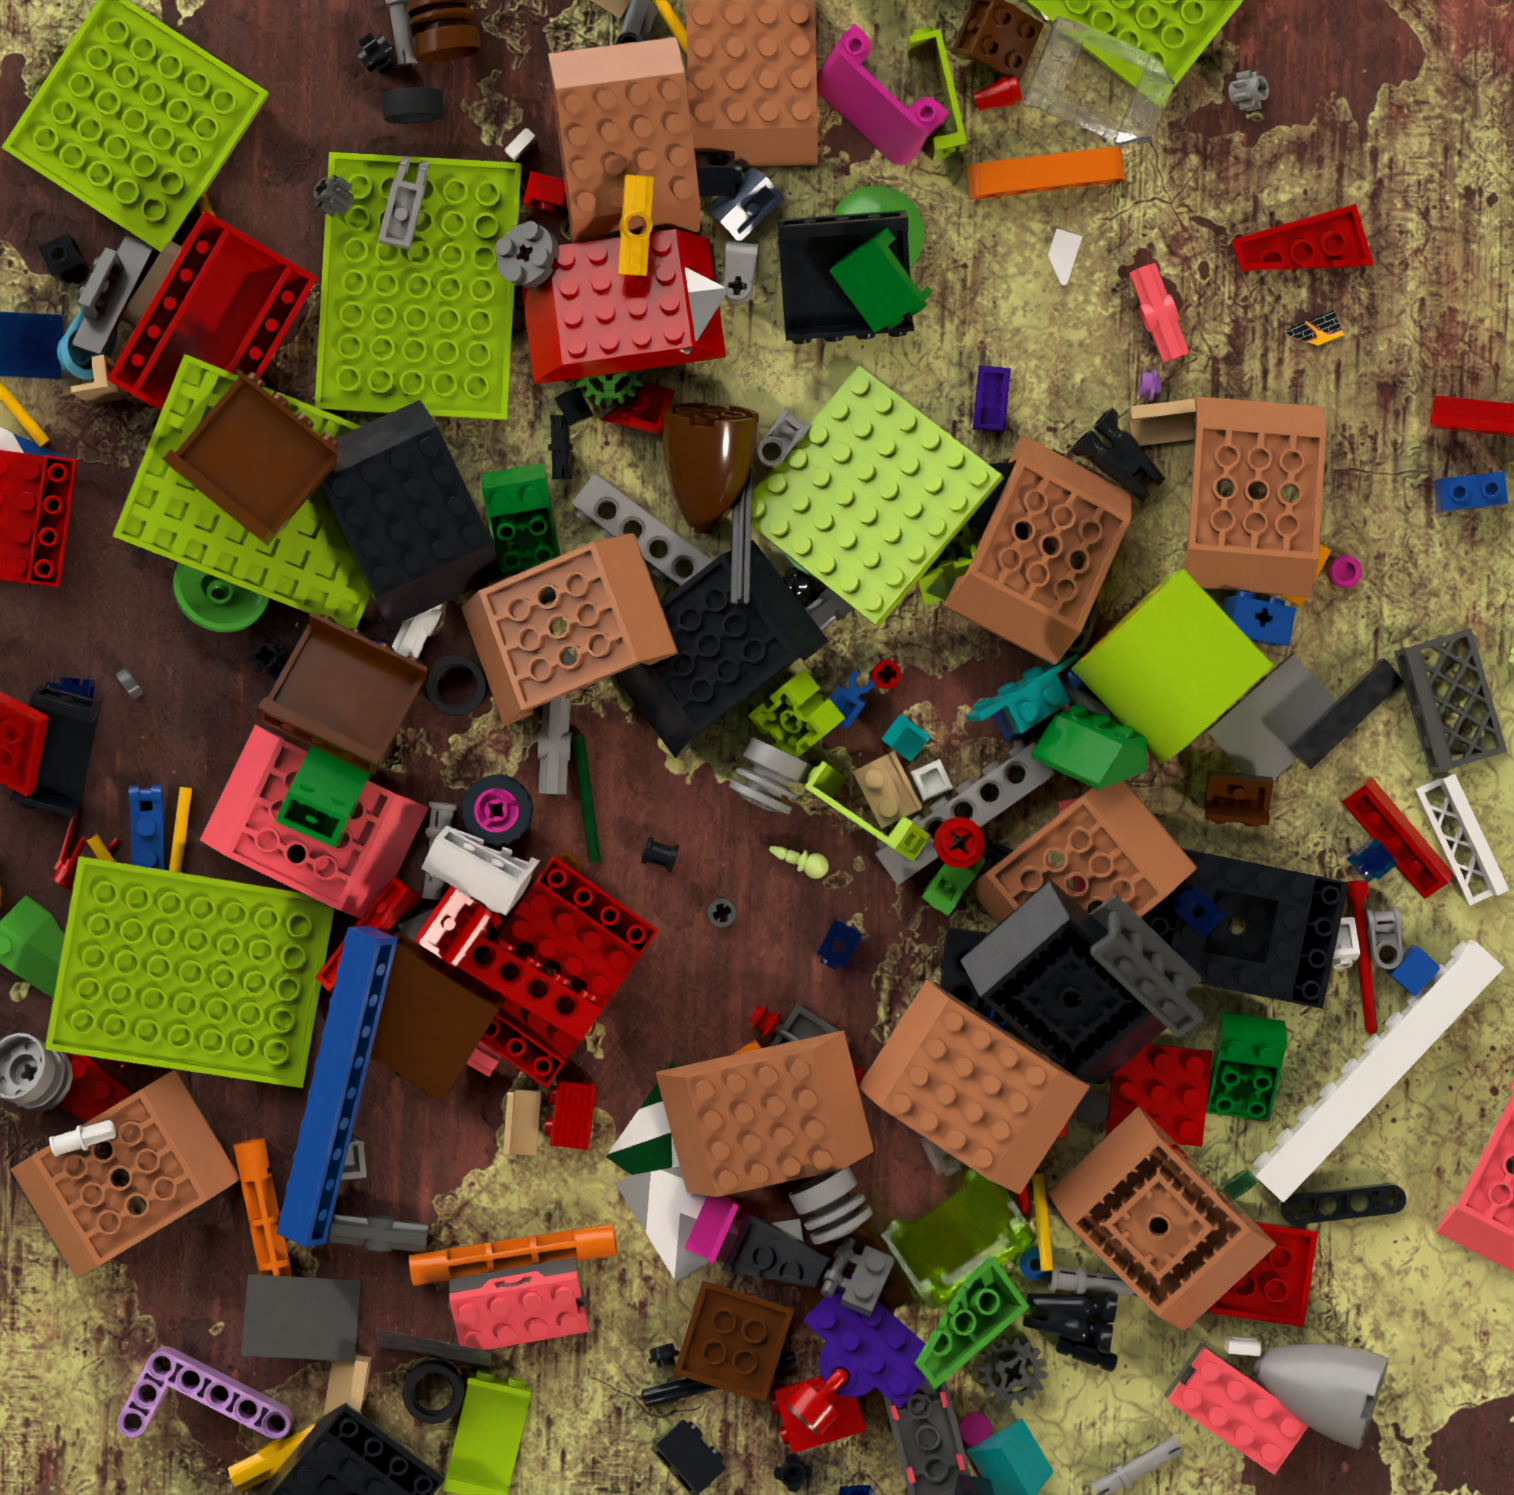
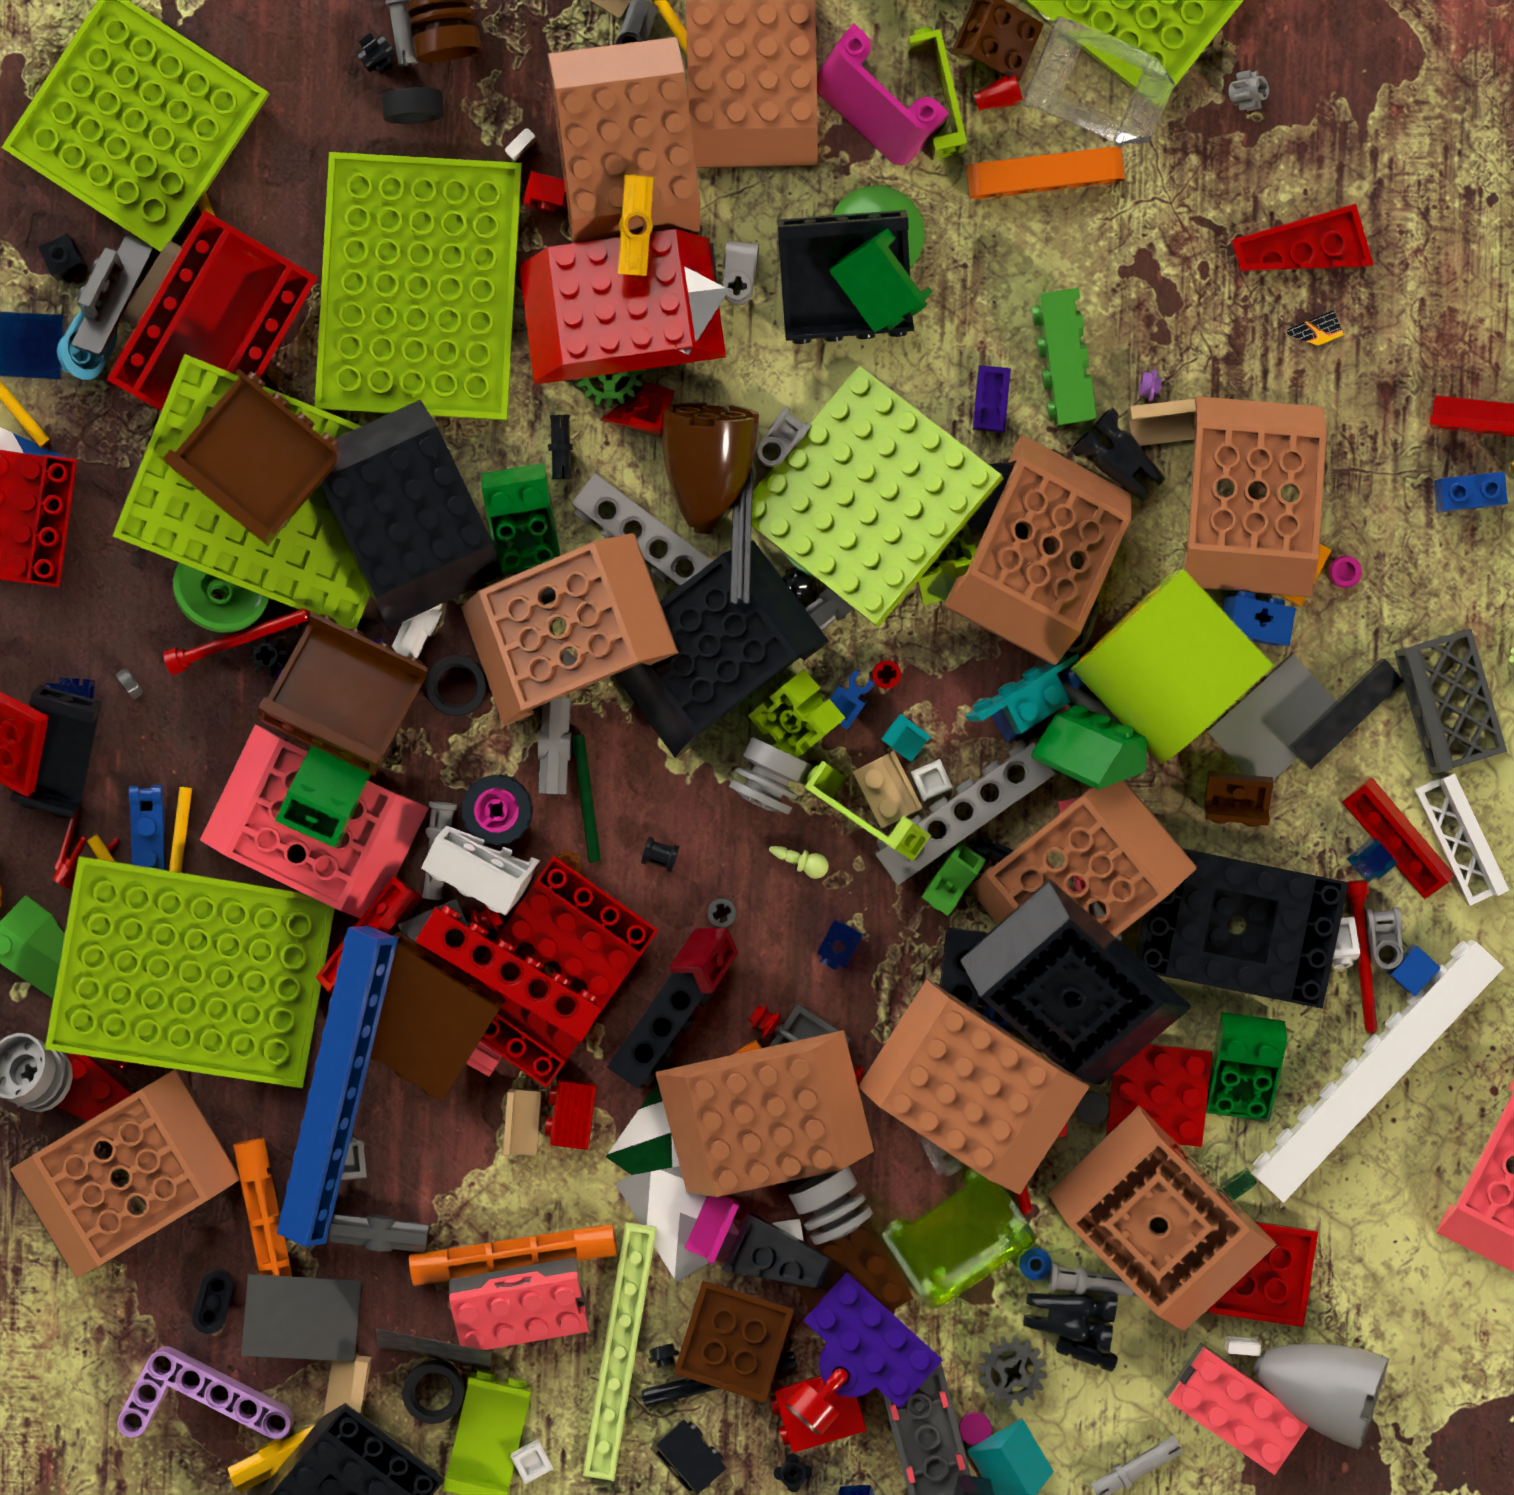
white axle [49,1120,116,1157] -> none
tan panel [70,355,128,405] -> none
dark grey gear [313,174,353,217] -> none
light grey hinge [378,156,430,251] -> none
red bracket [414,886,492,967] -> none
plate [495,221,559,288] -> none
black tile [555,388,593,426] -> none
black brick [696,151,742,197] -> none
sand blue panel [706,167,785,242] -> none
dark grey plate [821,1237,895,1317] -> none
bright green wedge [914,1256,1030,1389] -> none
red gear [933,817,985,869] -> none
yellow bar [1032,1173,1054,1271] -> none
white sticker [1048,228,1083,285] -> none
dark grey fence [1091,894,1204,1038] -> none
coral piece [1129,263,1189,363] -> none
clear blue brick [1172,887,1226,939] -> none
black beam [1280,1183,1406,1225] -> none
none -> red piece [164,609,311,675]
none -> black plate [192,1269,235,1334]
none -> white tile [510,1439,553,1484]
none -> yellowish green tile [583,1222,657,1481]
none -> black brick [607,973,714,1090]
none -> dark red panel [670,928,738,993]
none -> bright green wedge [1031,287,1097,428]

